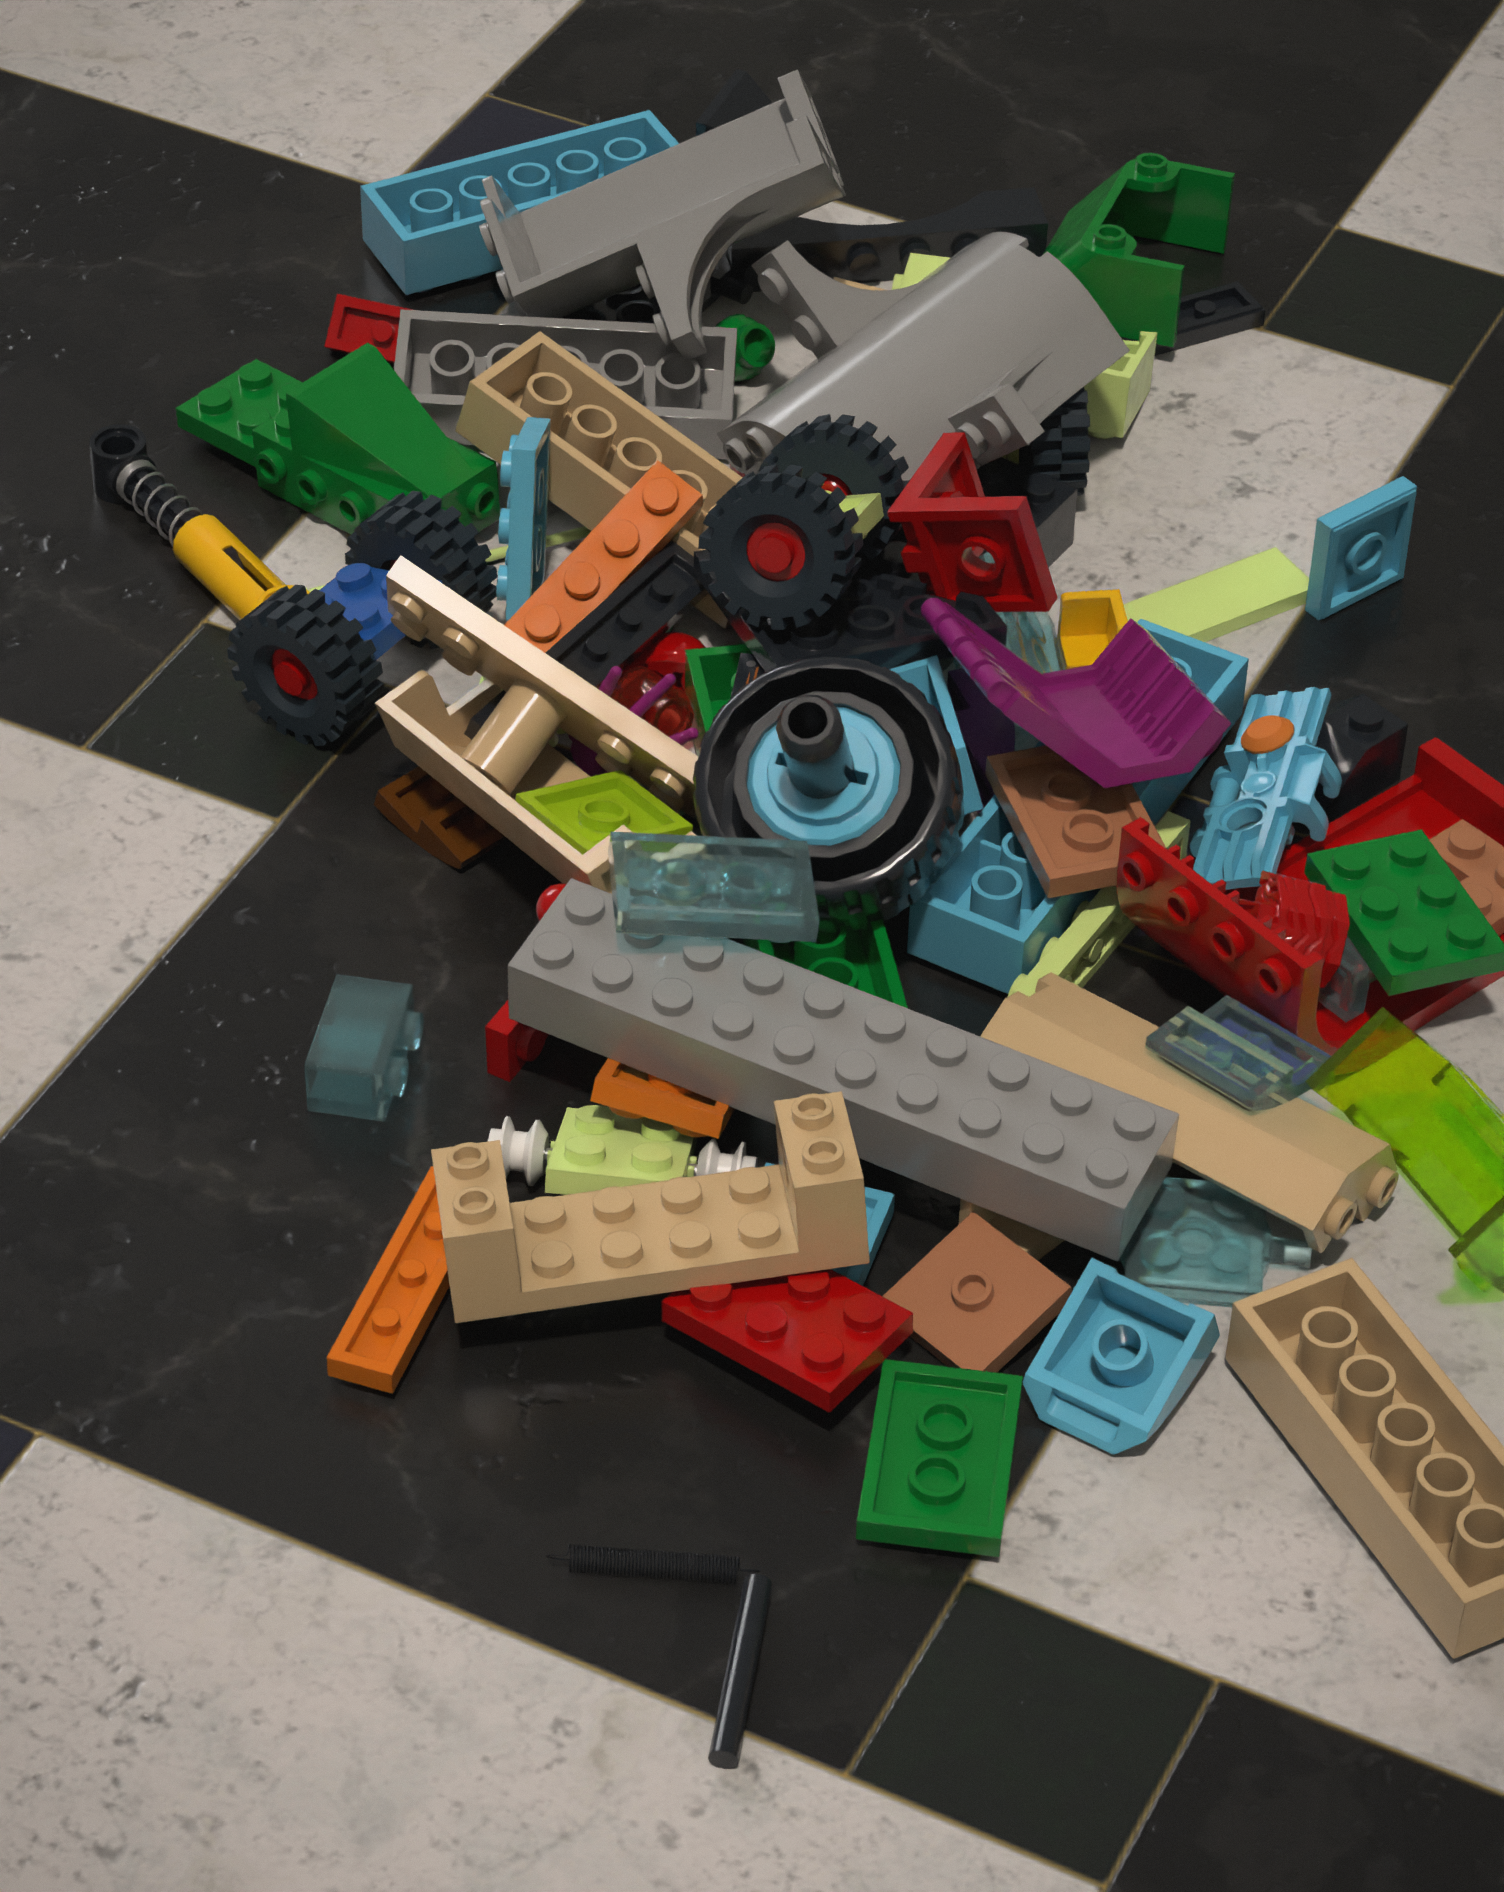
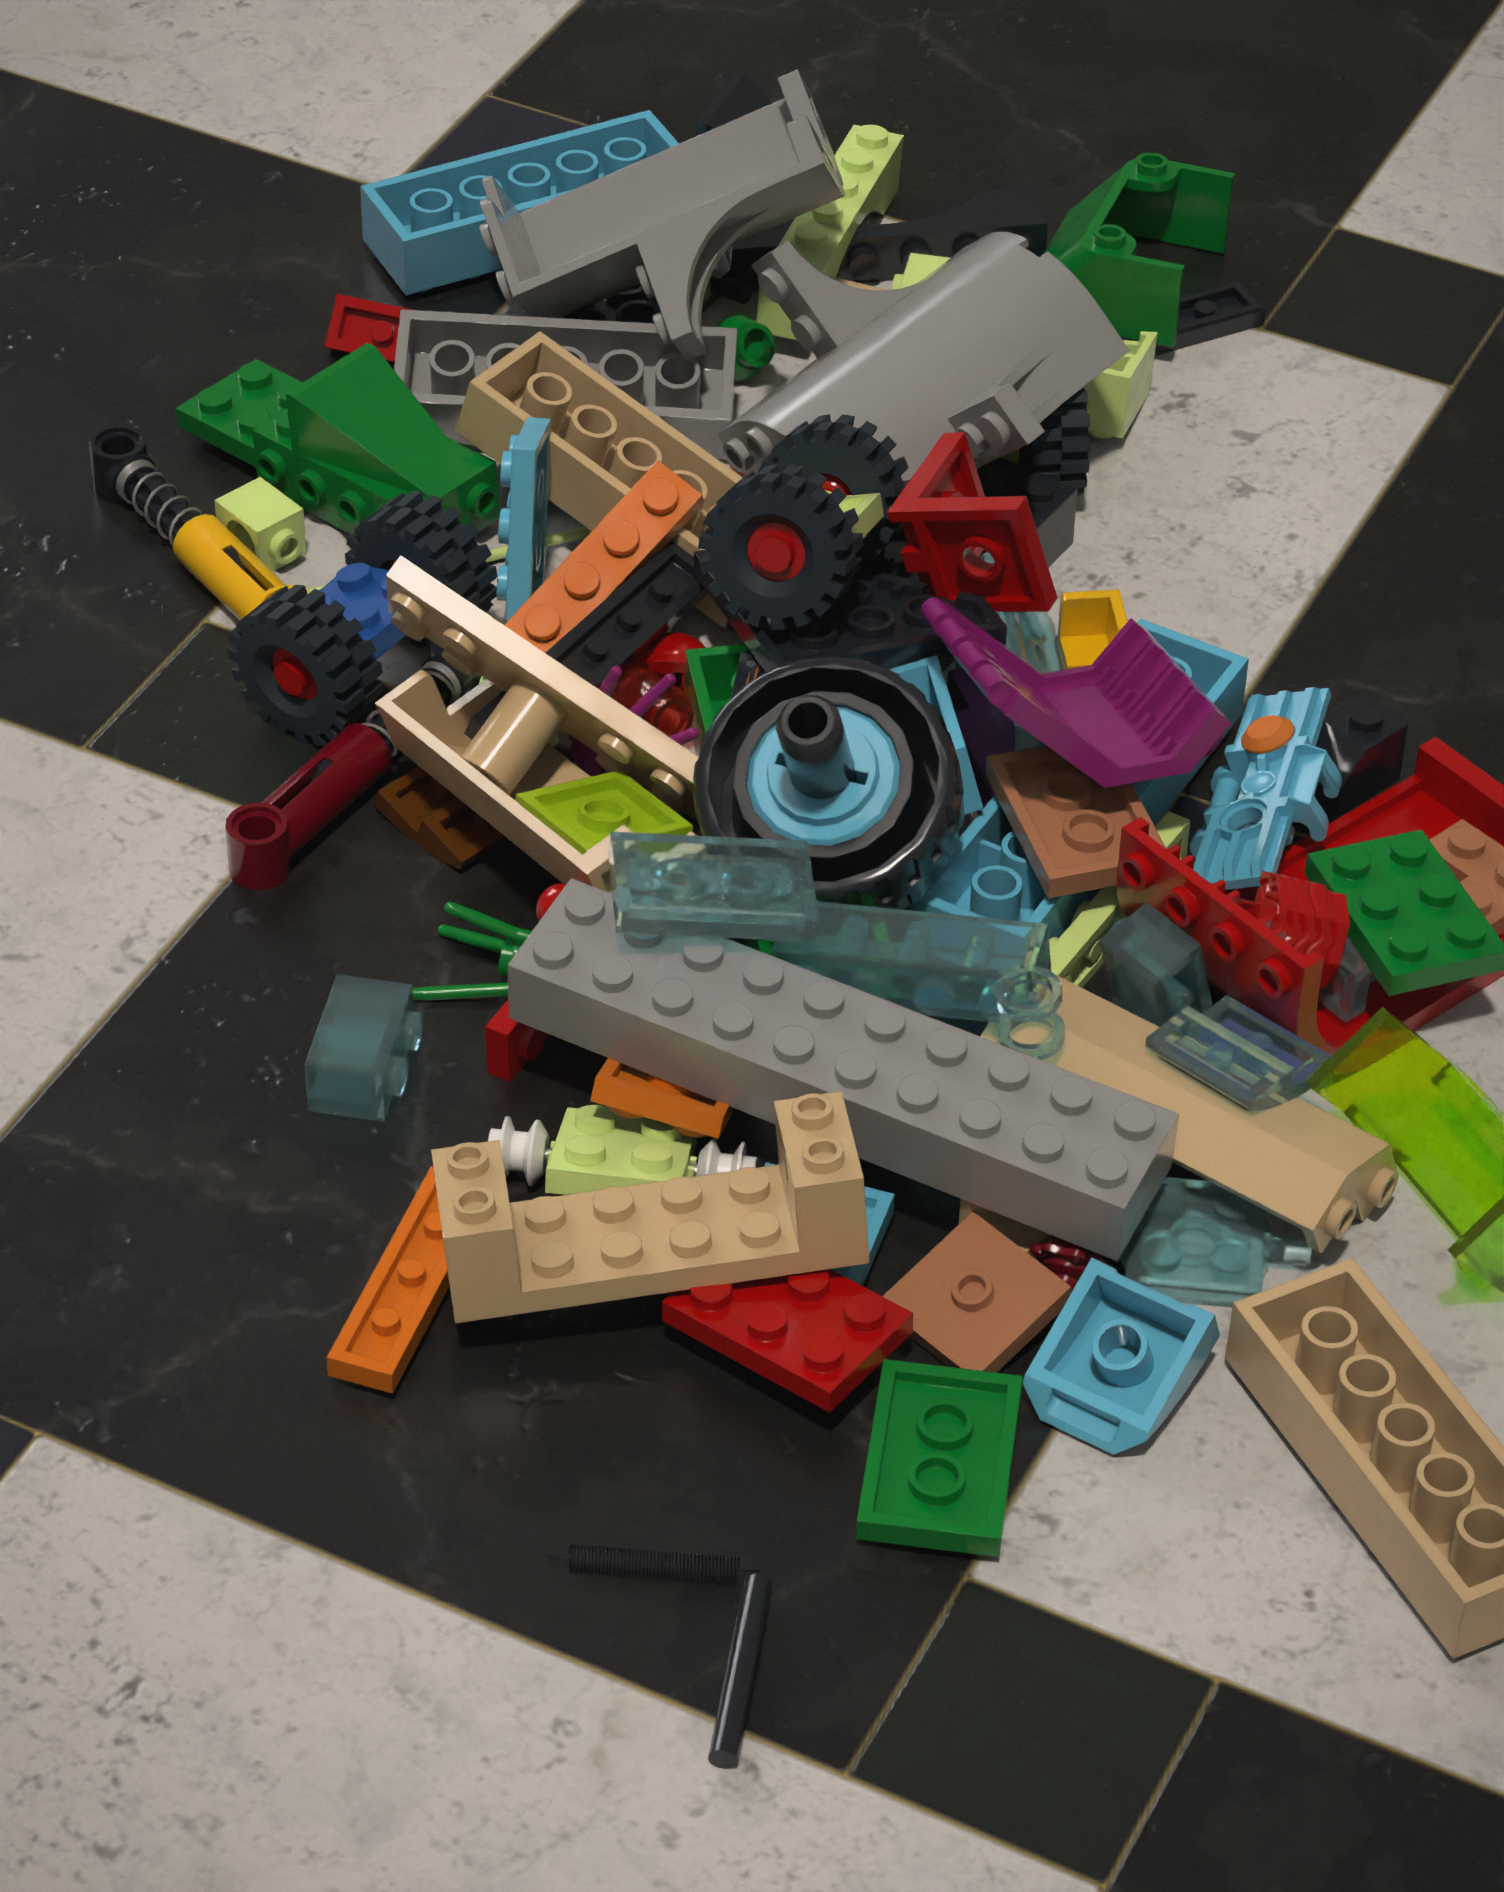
yellowish green piece [1124,547,1309,642] -> none
medium azure tile [1305,476,1417,621] -> none
none -> yellowish green brick [214,477,306,572]
none -> dark red piece [225,641,482,890]
none -> green plant [398,902,532,1001]
none -> yellowish green arch [756,124,904,340]
none -> clear light blue hinge [771,899,1065,1060]
none -> dark red plant [1029,1235,1111,1291]
none -> clear light blue brick [1099,903,1215,1042]

